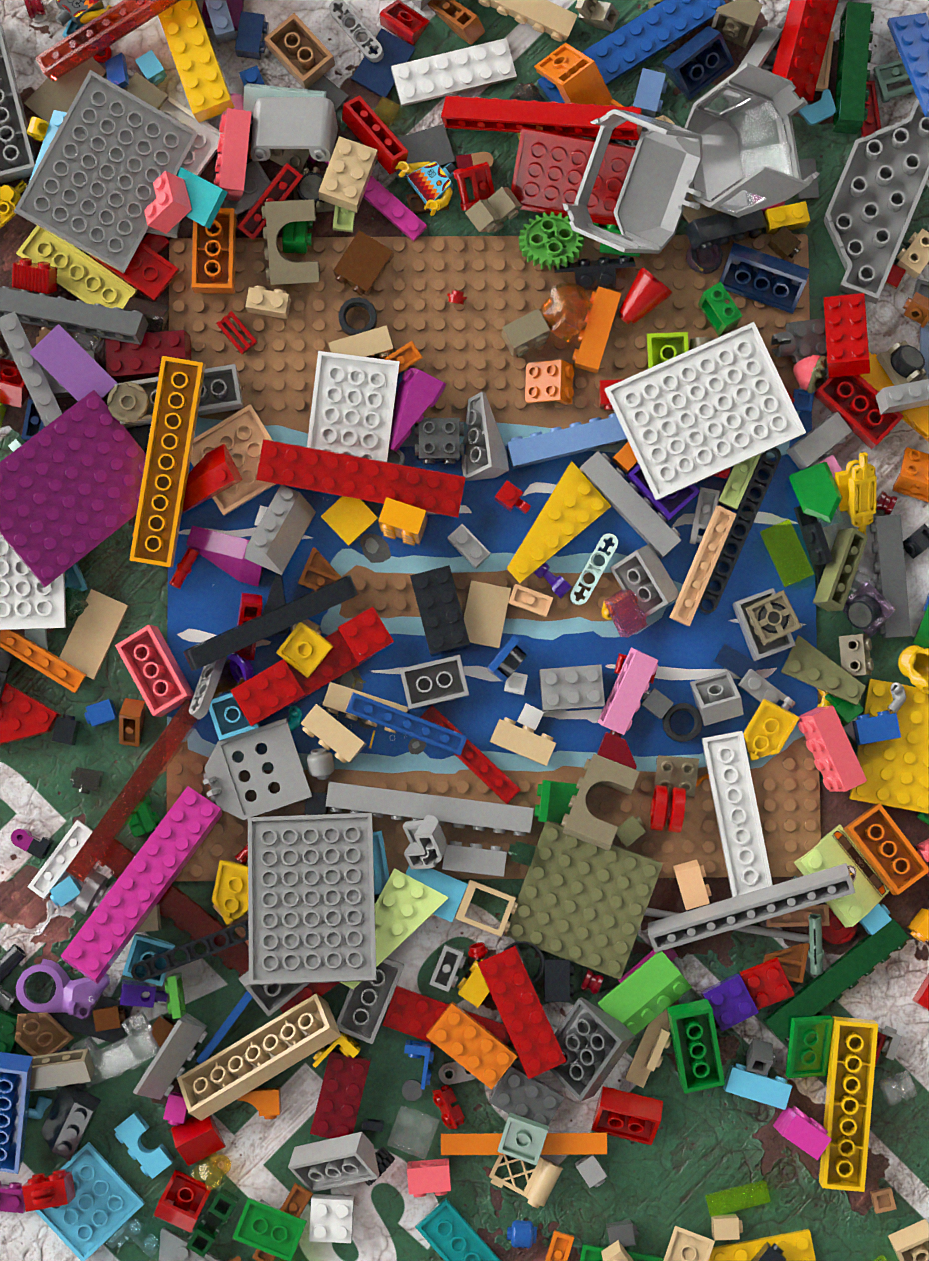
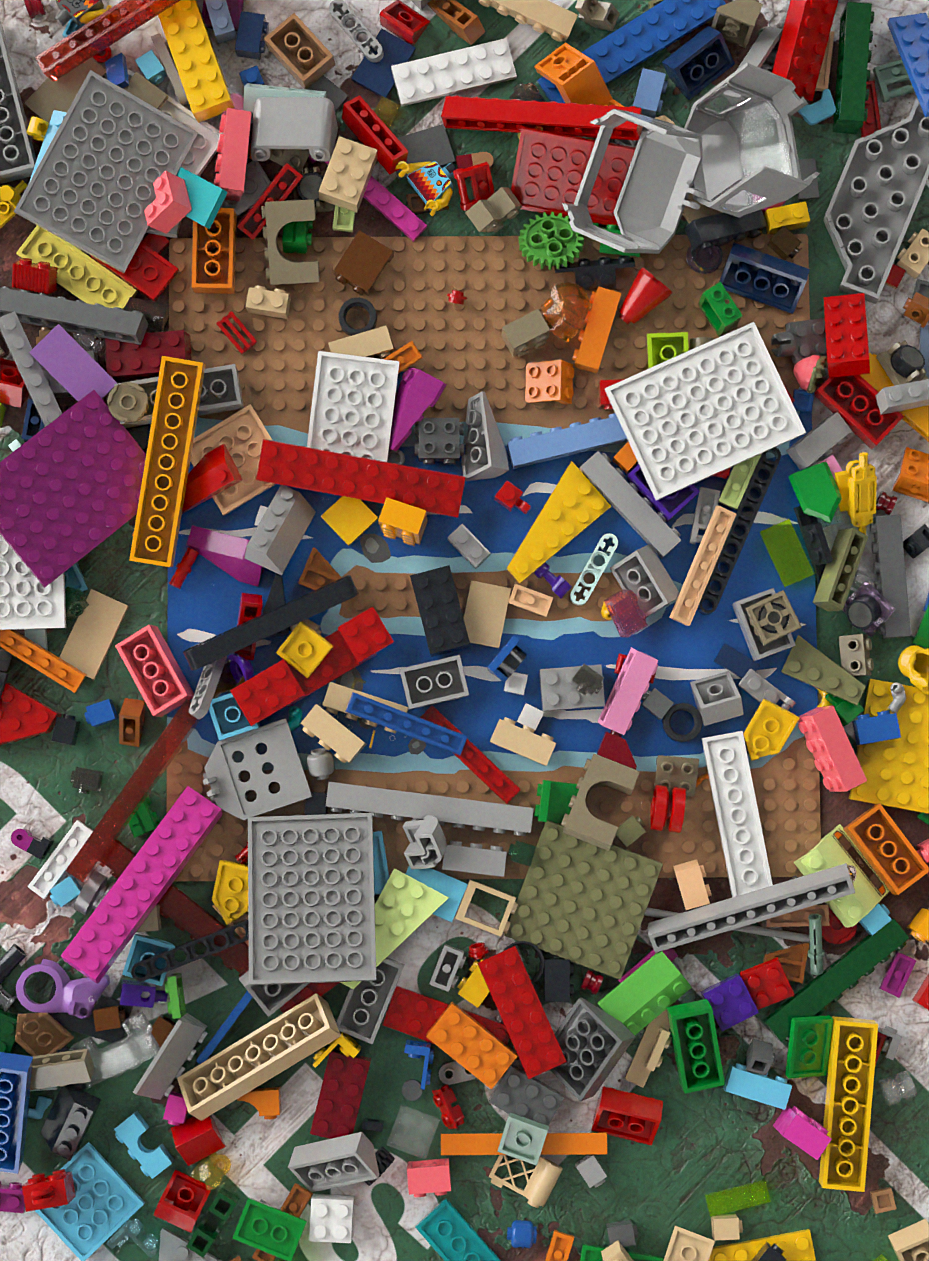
none -> light grey beam [151,33,189,106]
none -> clear smoke brick [571,663,604,696]
none -> magenta plate [879,951,916,998]

